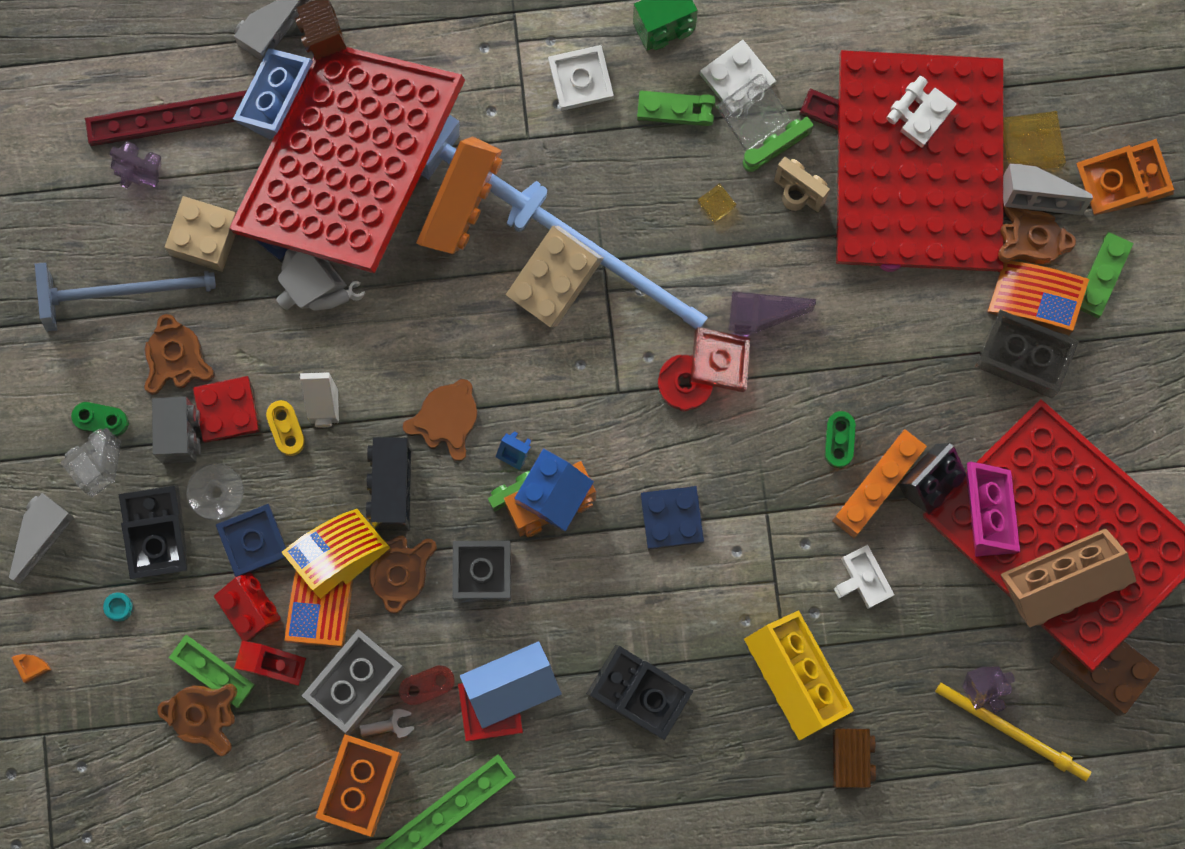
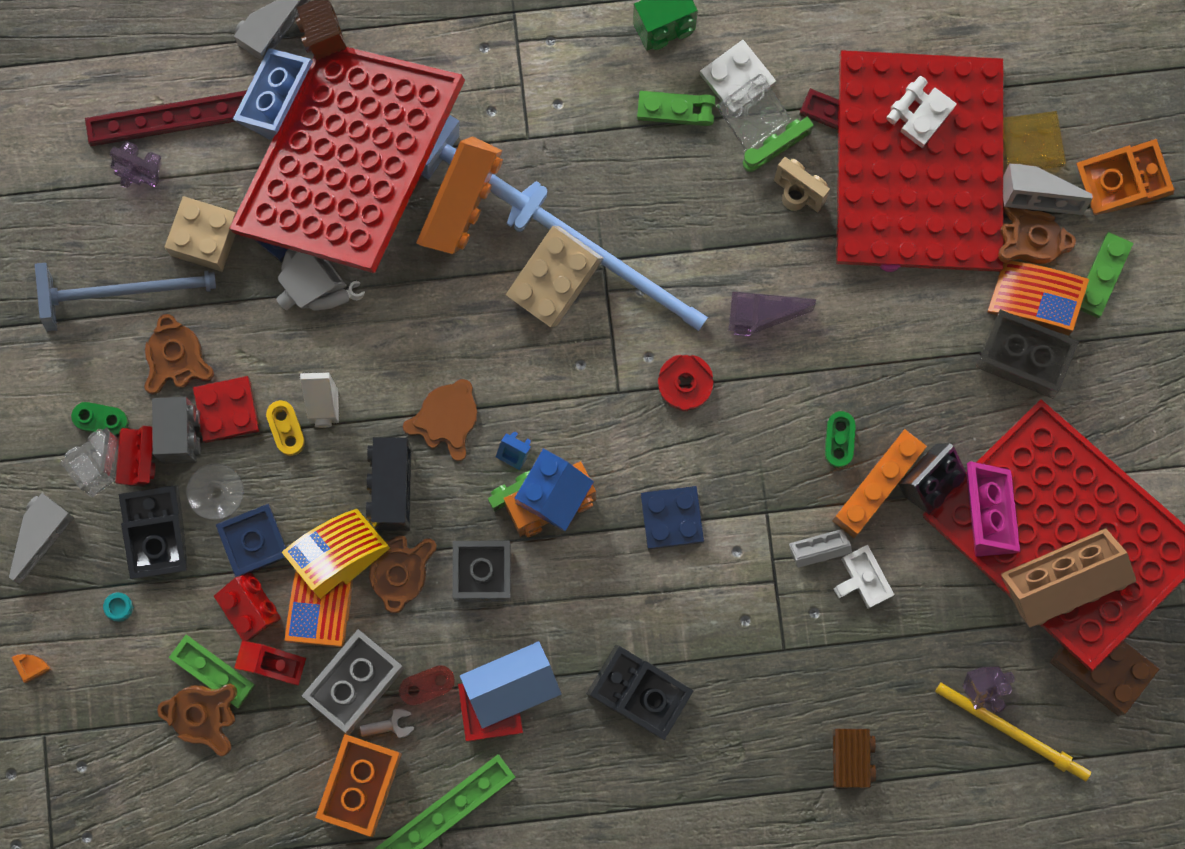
white plate [548,45,614,111] -> none
clear red tile [690,327,751,392] -> none
clear yellow tile [698,183,737,223] -> none
yellow slope [744,610,854,741] -> none
none -> red bracket [115,425,155,487]
none -> light grey plate [789,529,852,568]

